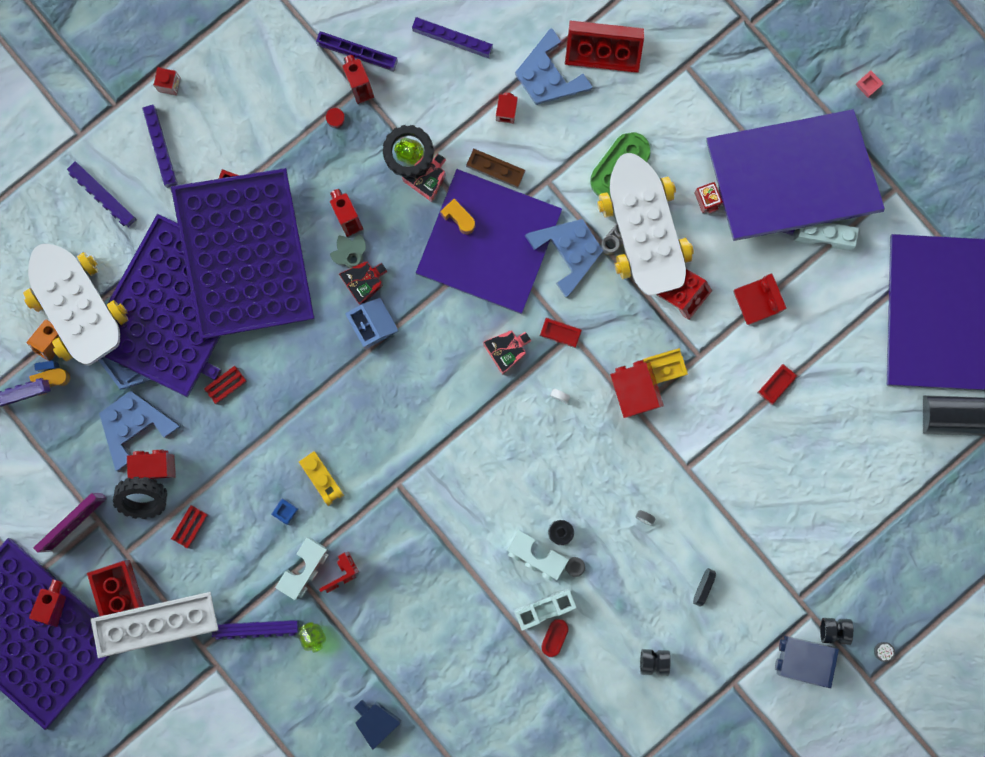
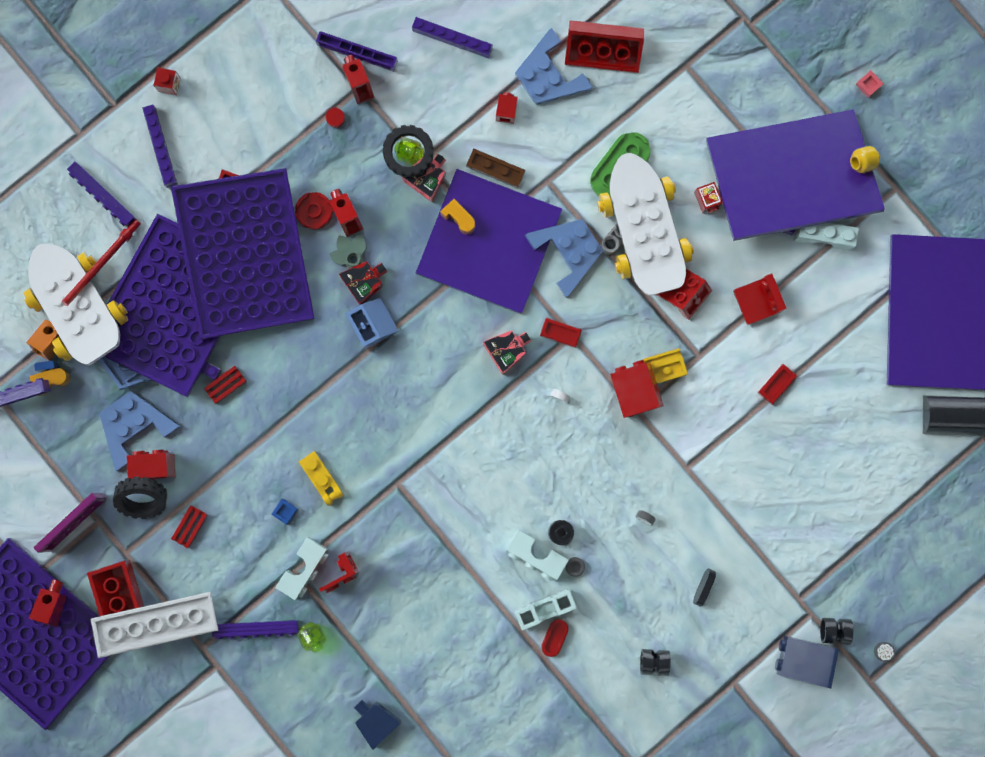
none -> red bar [61,219,141,306]
none -> red tile [295,192,333,230]
none -> yellow head [850,146,880,173]

